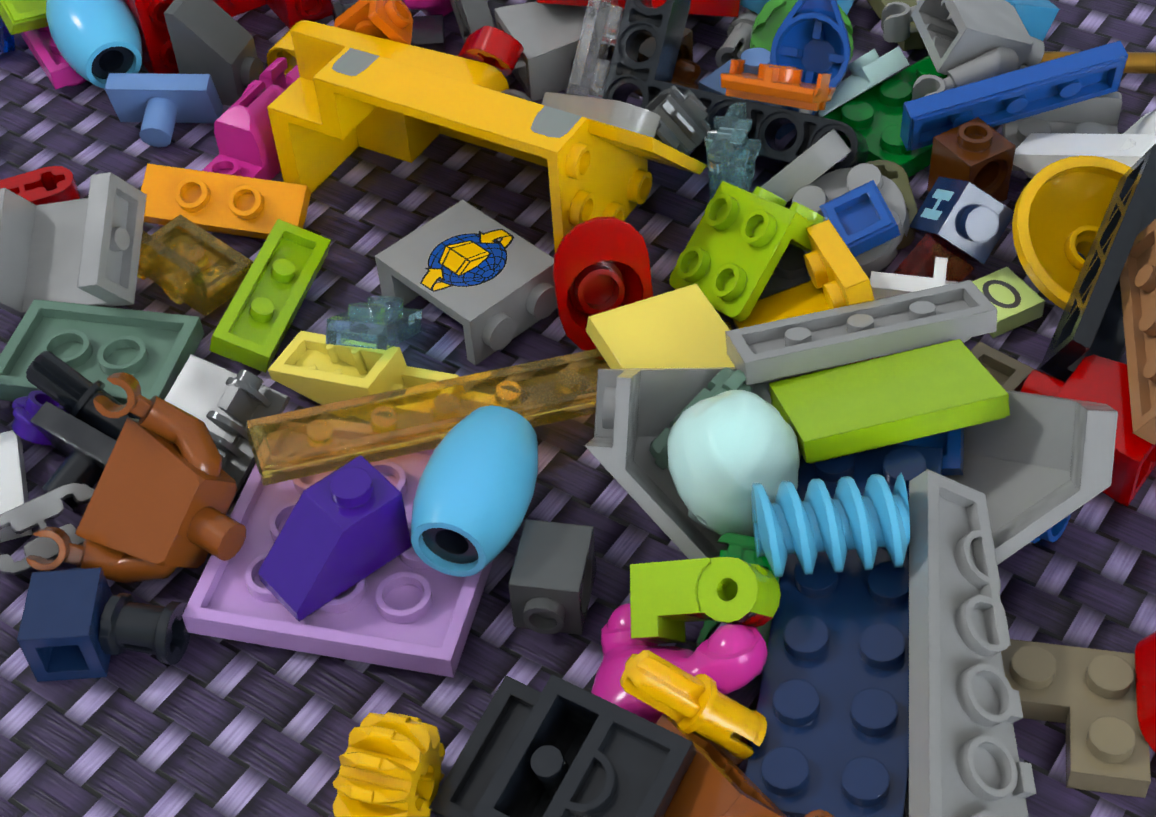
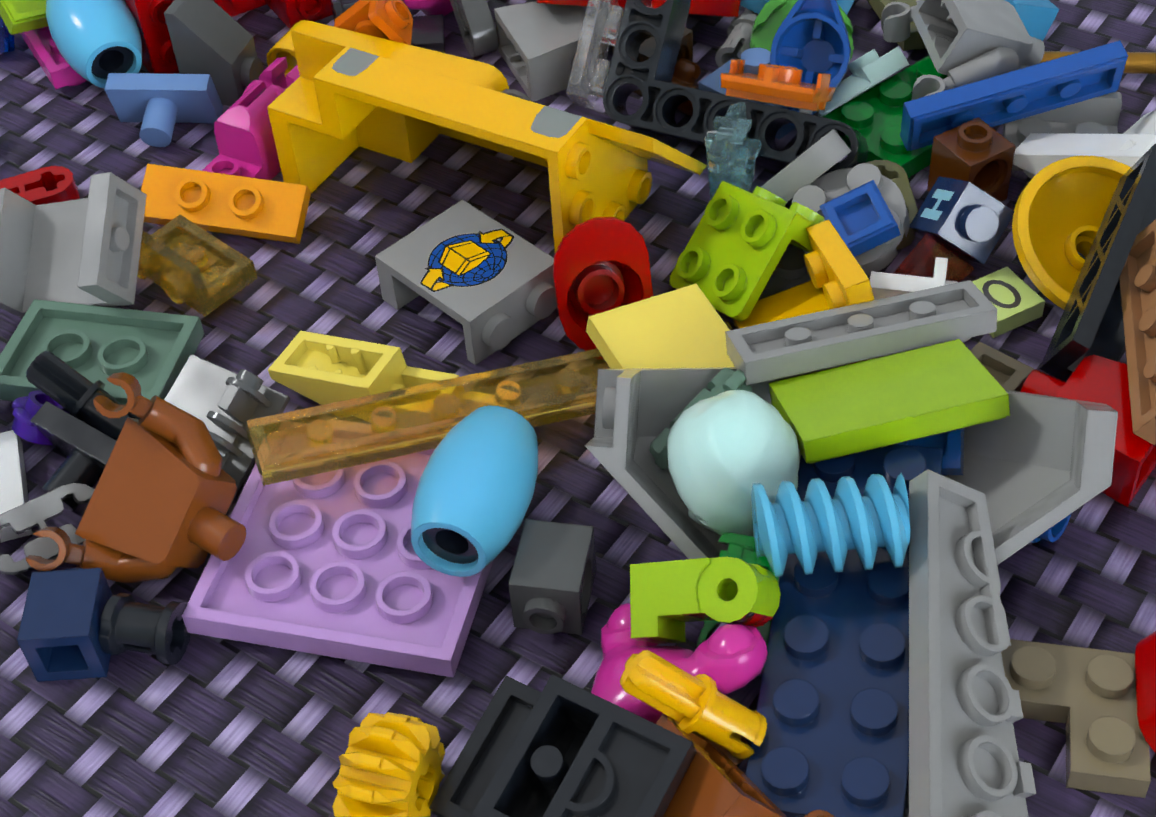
lime plate [209,219,331,373] -> none
dark purple slope [258,455,412,622] -> none
clear light blue plate [326,296,422,350] -> none
red beam [458,26,524,77] -> none
light grey beam [541,92,661,138] -> none
dark grey gear [644,85,711,155] -> none

